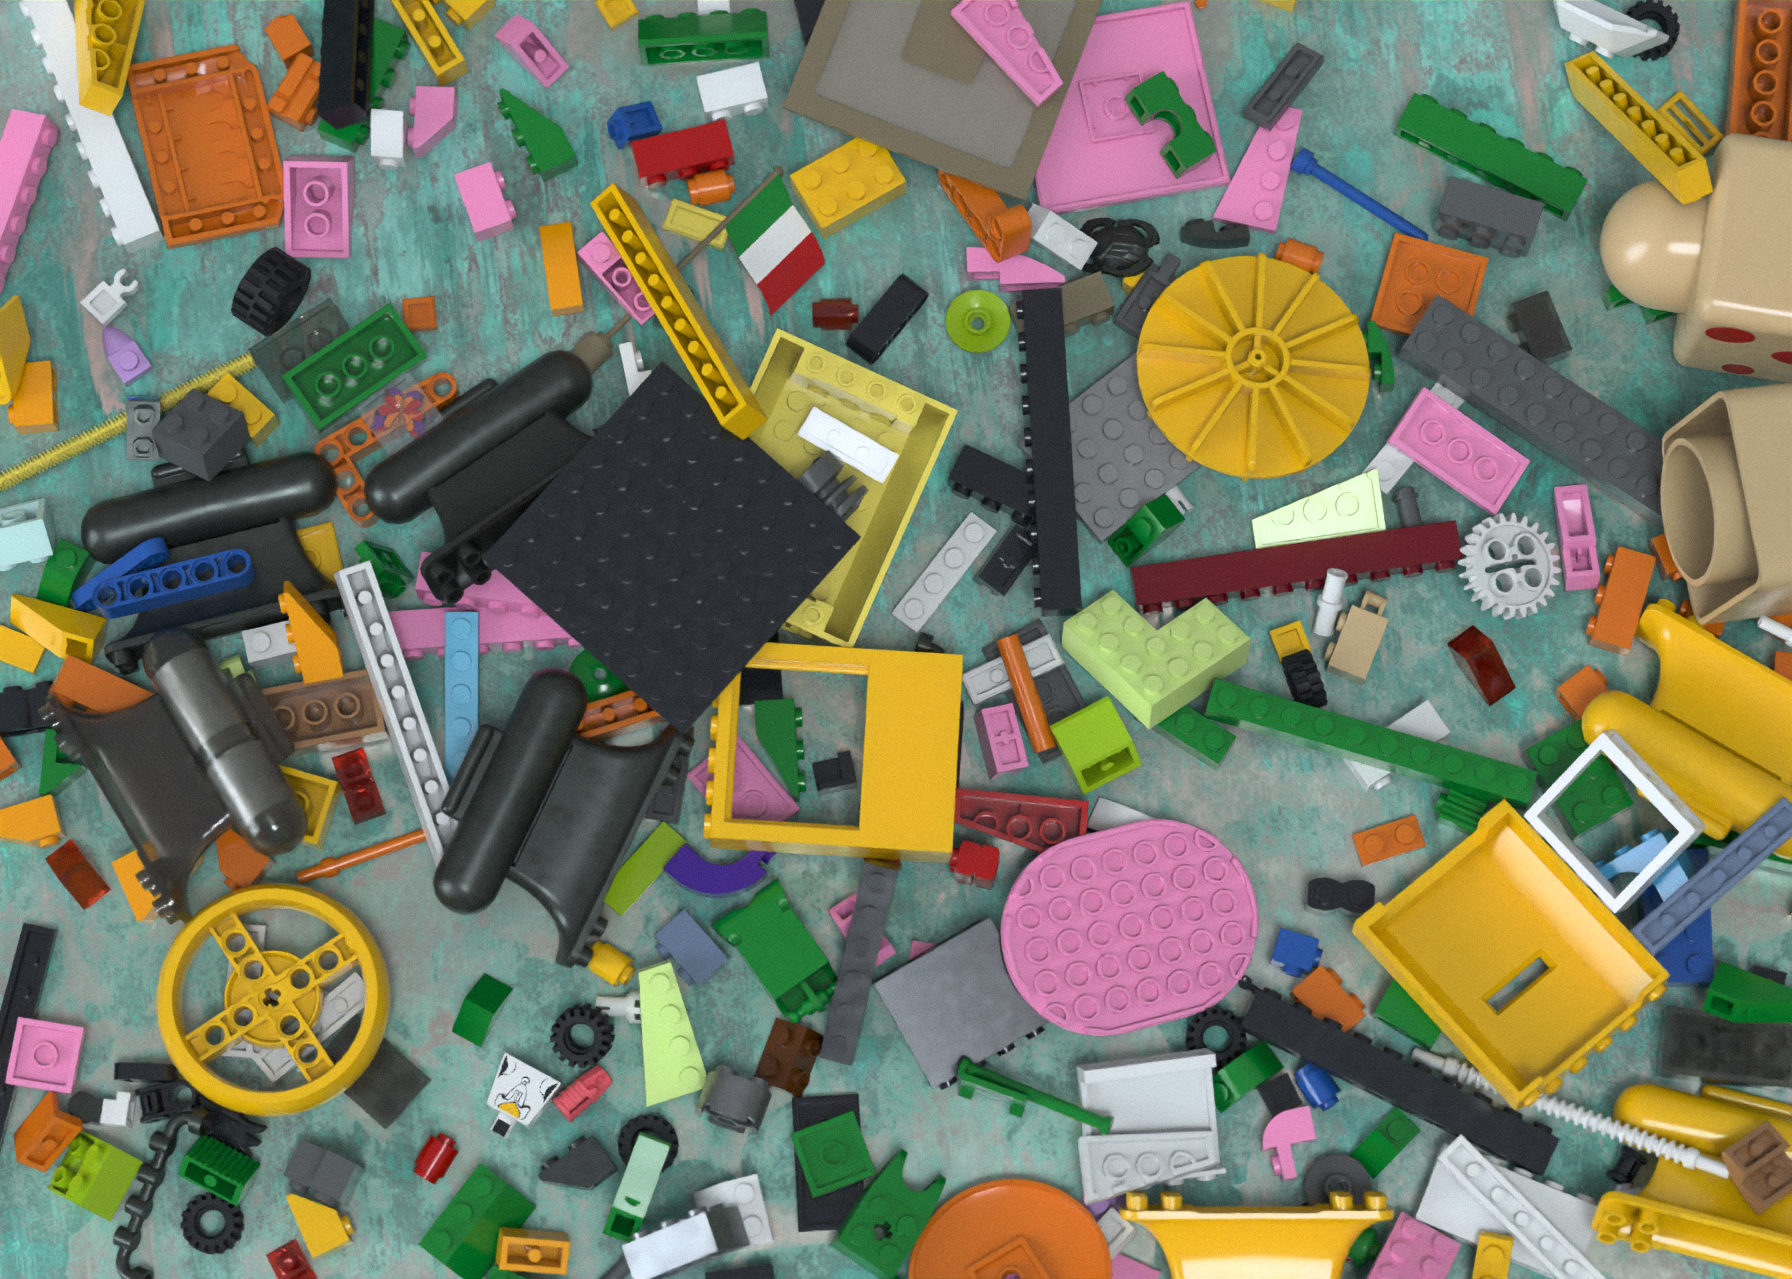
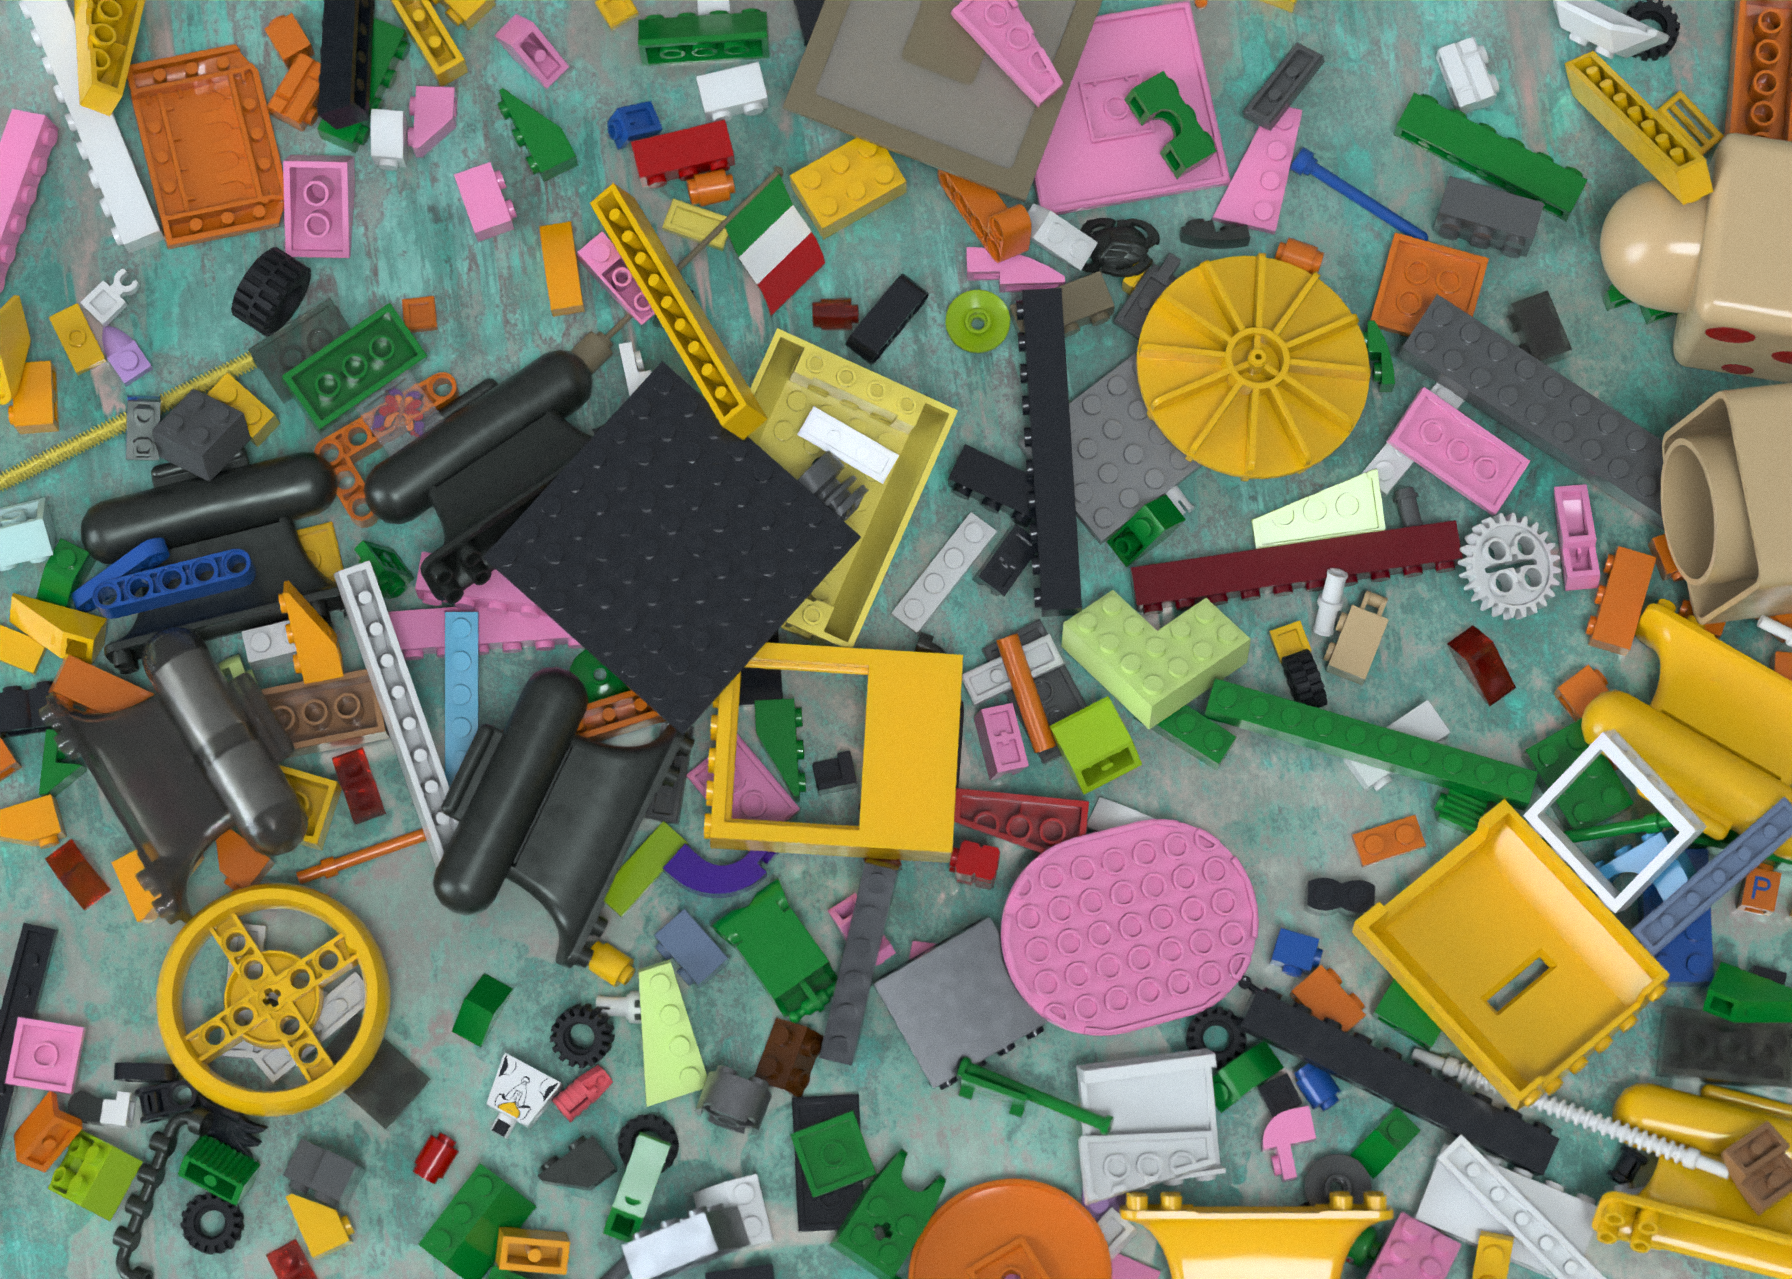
none -> yellow plate [49,303,107,375]
none -> white brick [1436,37,1499,114]
none -> green bar [1542,812,1674,847]
none -> orange brick [1737,863,1782,916]

